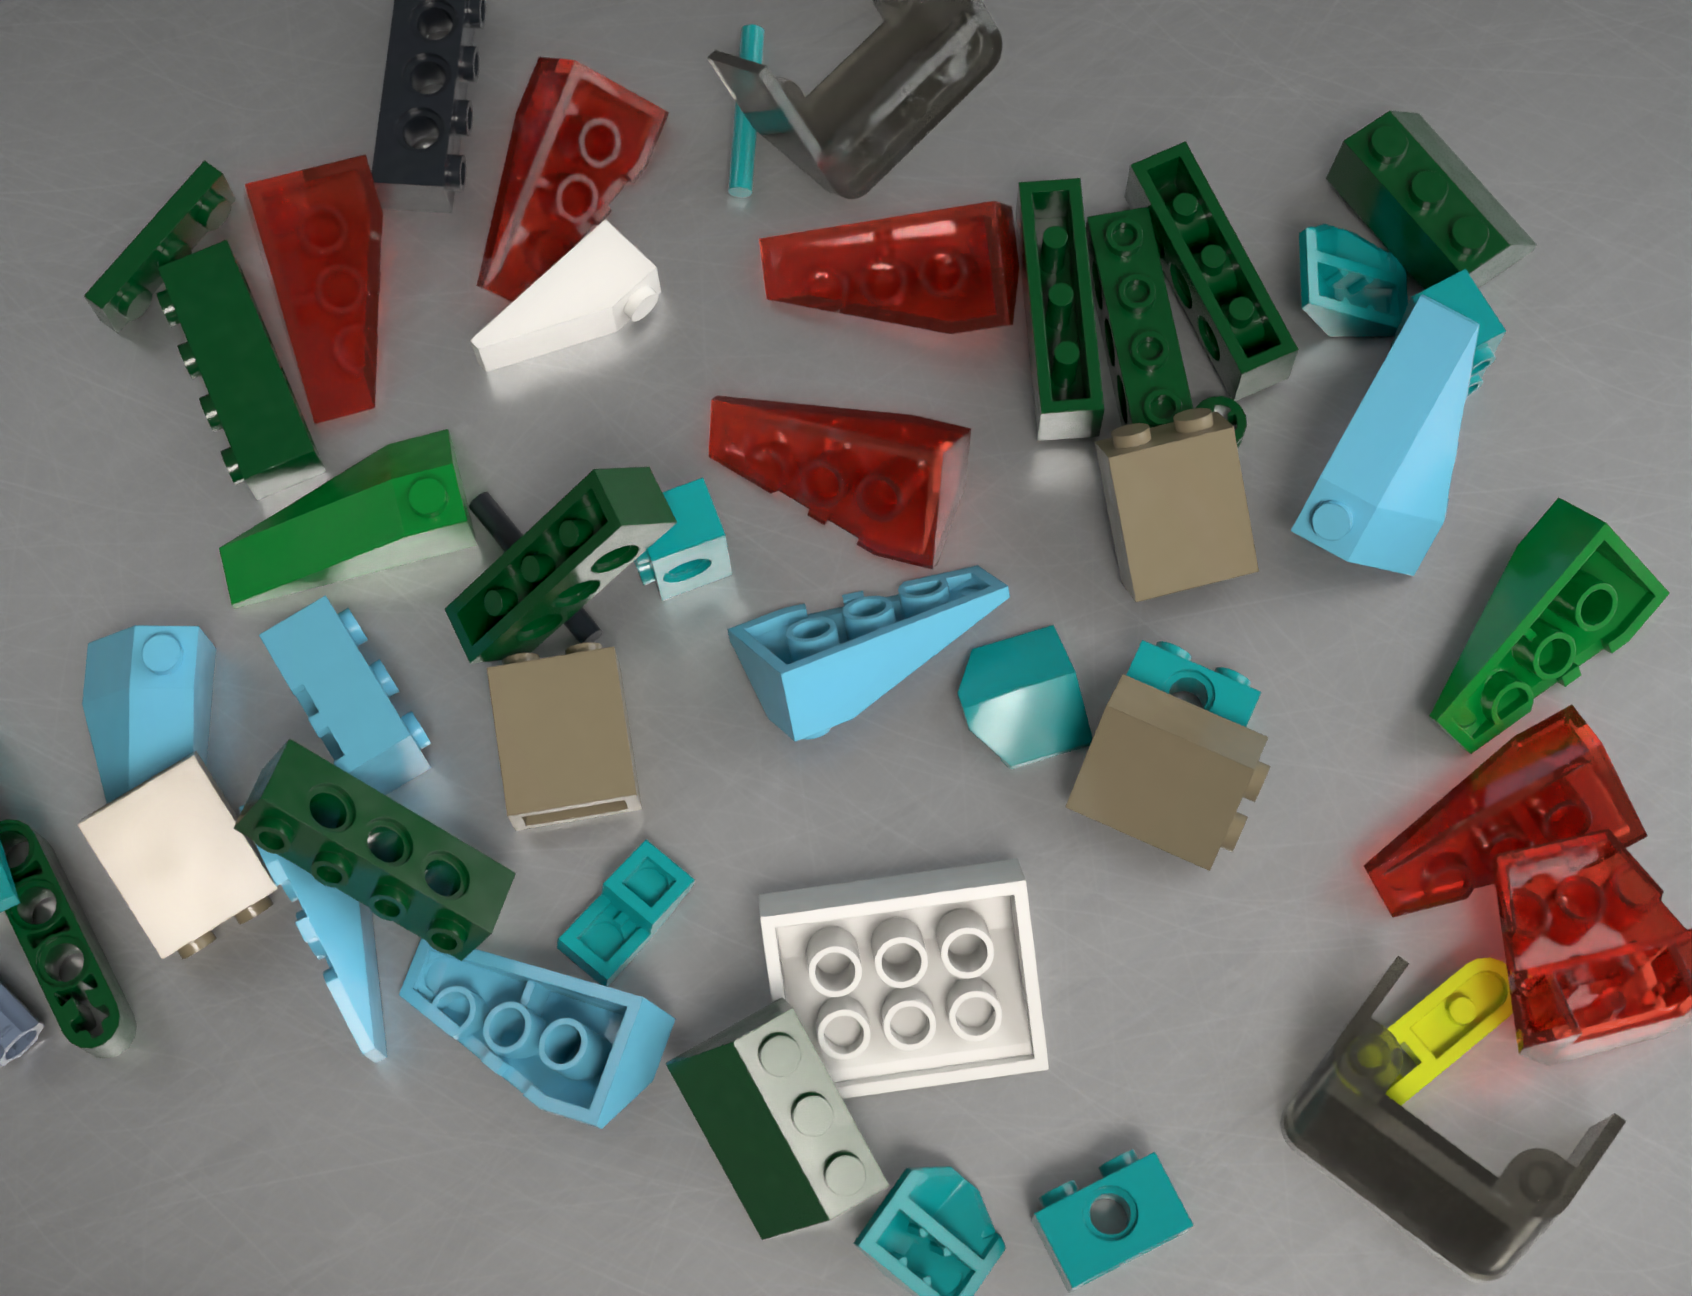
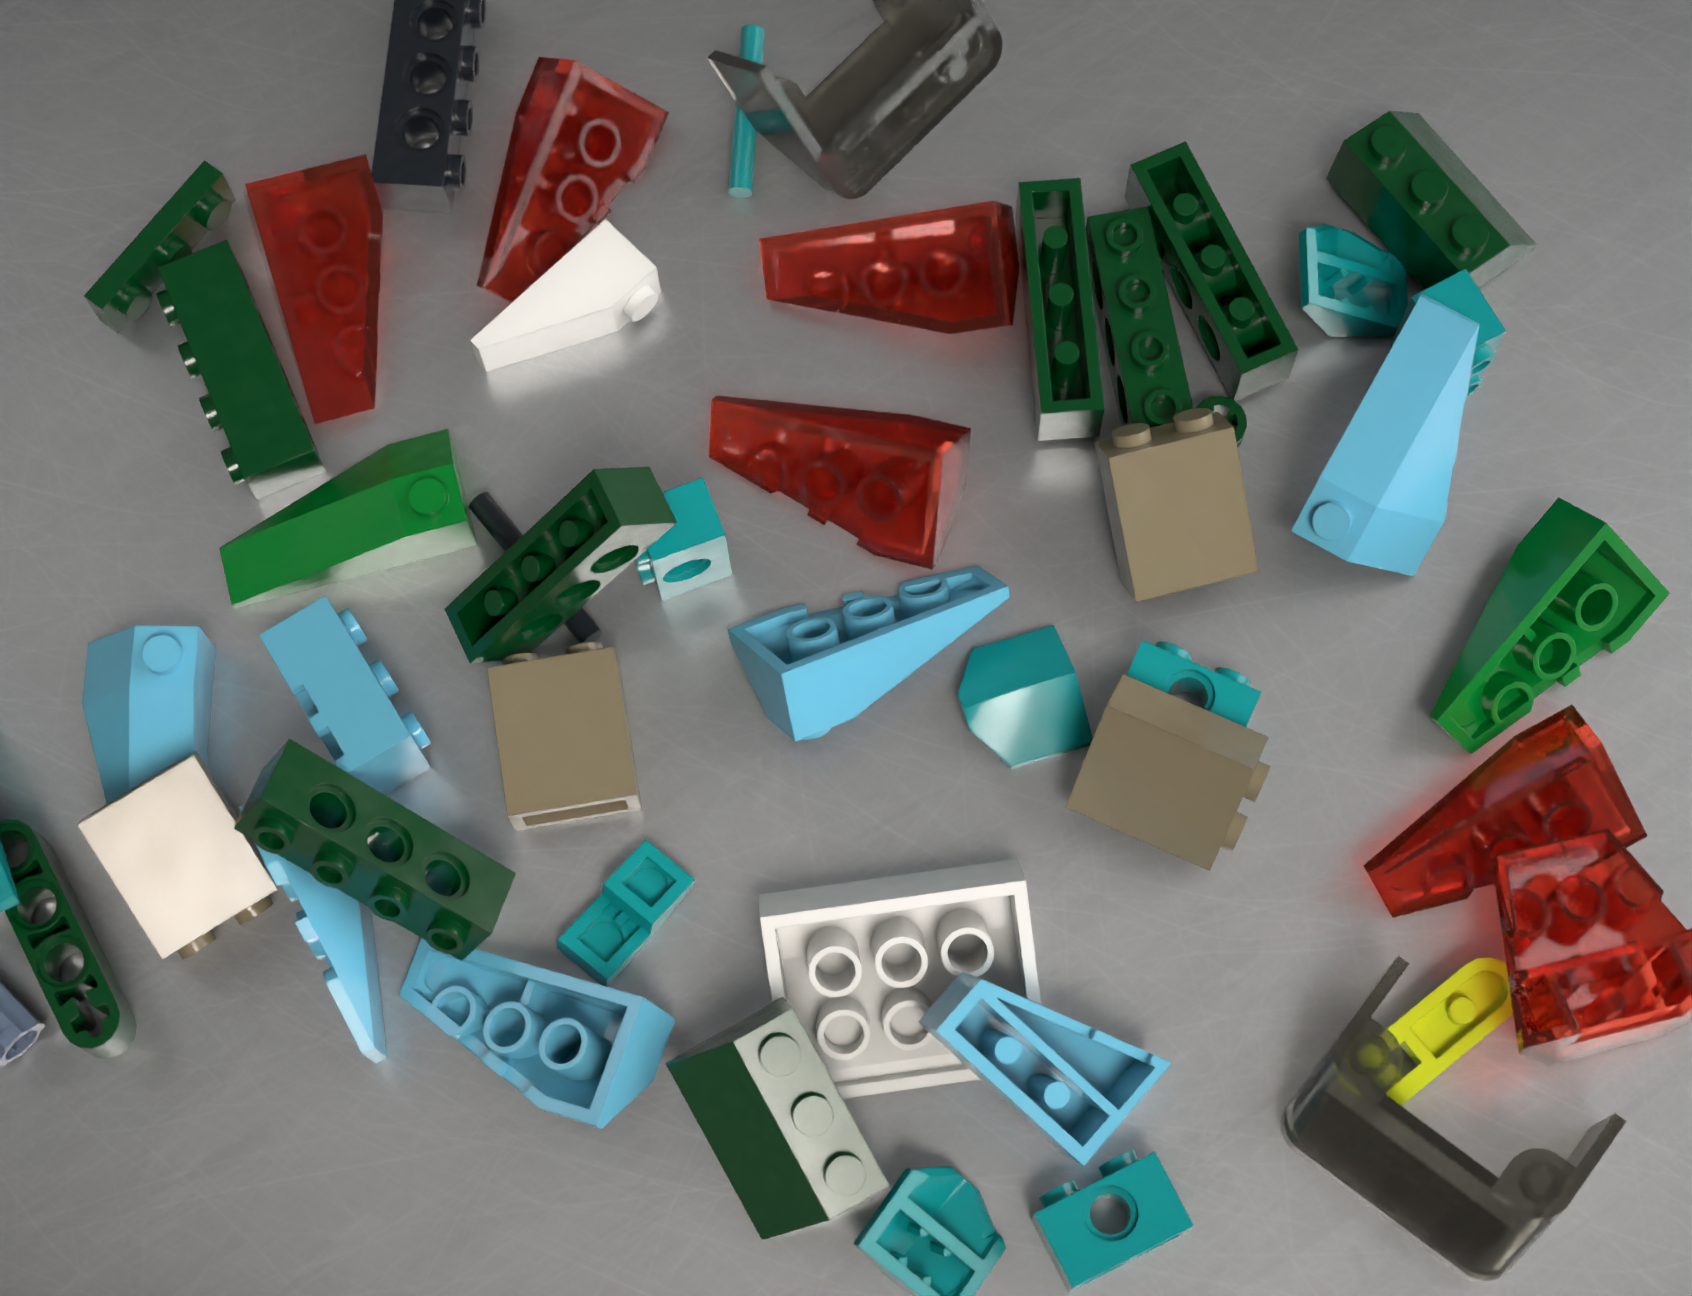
none -> medium azure wedge [918,972,1172,1166]

